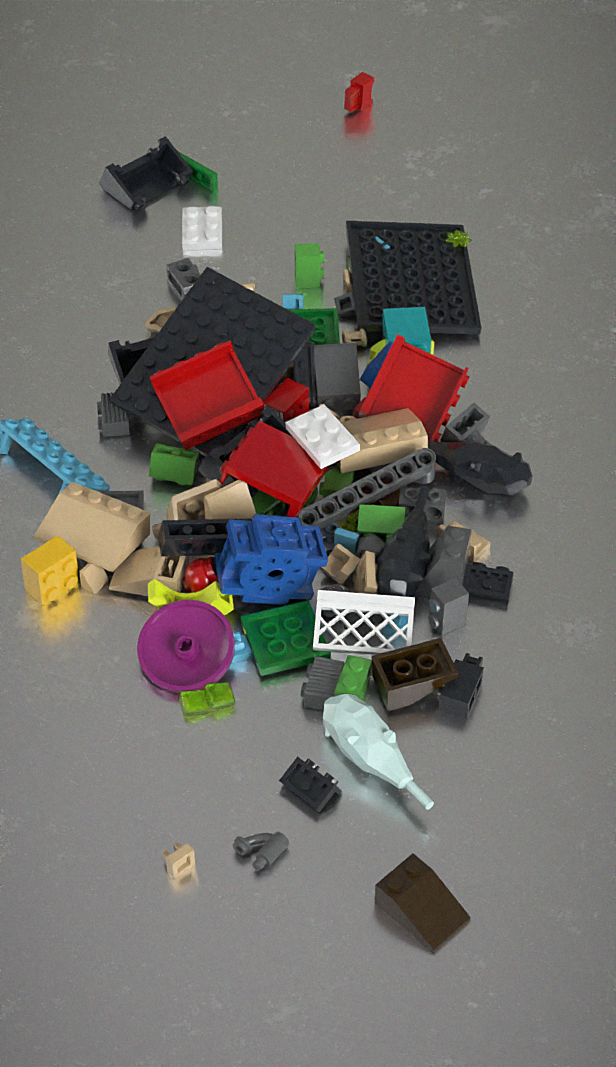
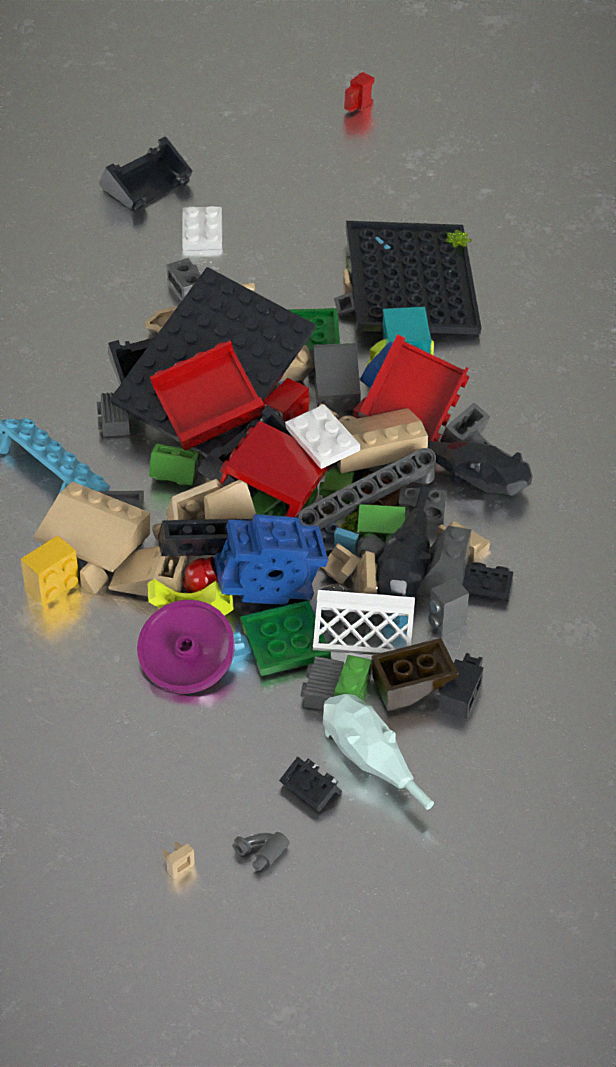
green tile [178,151,218,192] -> none
clear neon green slope [179,683,236,717] -> none
medium azure tile [282,293,303,309] -> none
black tile [293,342,317,407] -> none
bright green brick [294,243,324,289] -> none
tan bush [342,328,367,347] -> none
dark brown slope [374,853,471,953] -> none

